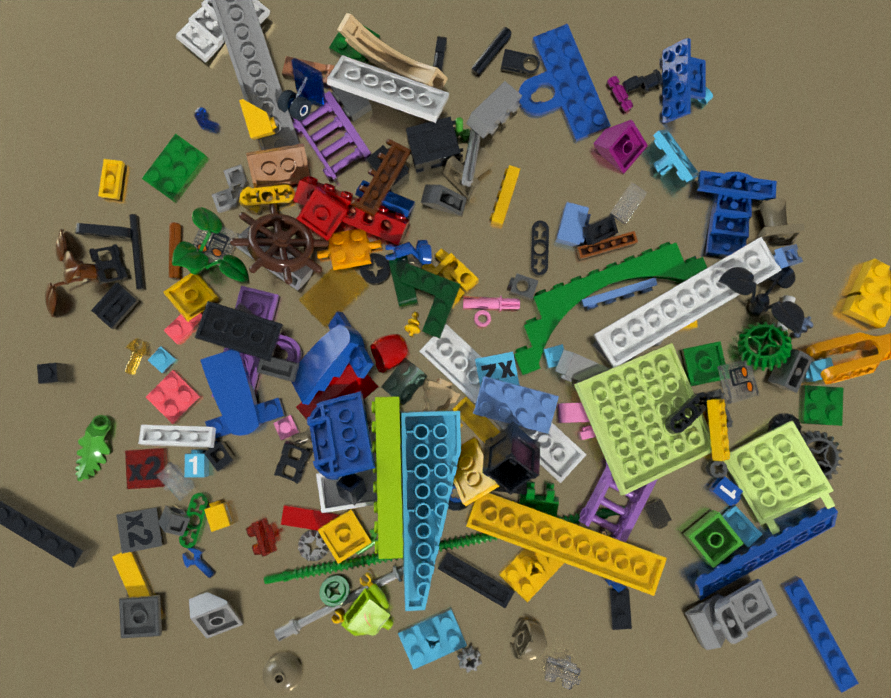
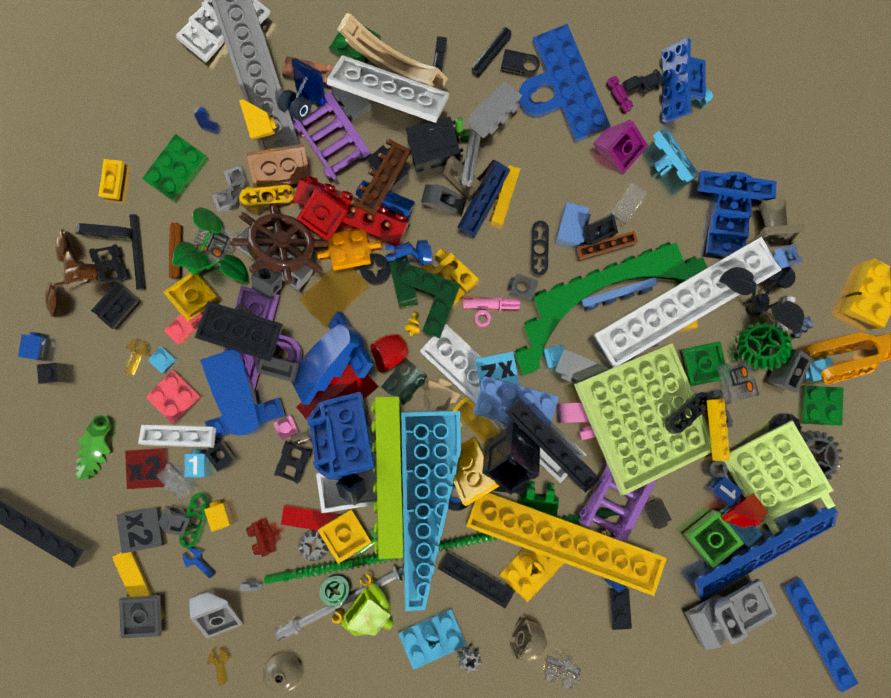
none -> blue brick [18,332,49,361]
none -> clear yellow bar [207,647,230,686]
none -> light grey tile [239,580,263,591]
none -> dark grey brick [251,266,282,298]
none -> dark blue plate [457,160,510,237]
none -> black plate [505,397,600,493]
none -> red slope [721,493,768,528]

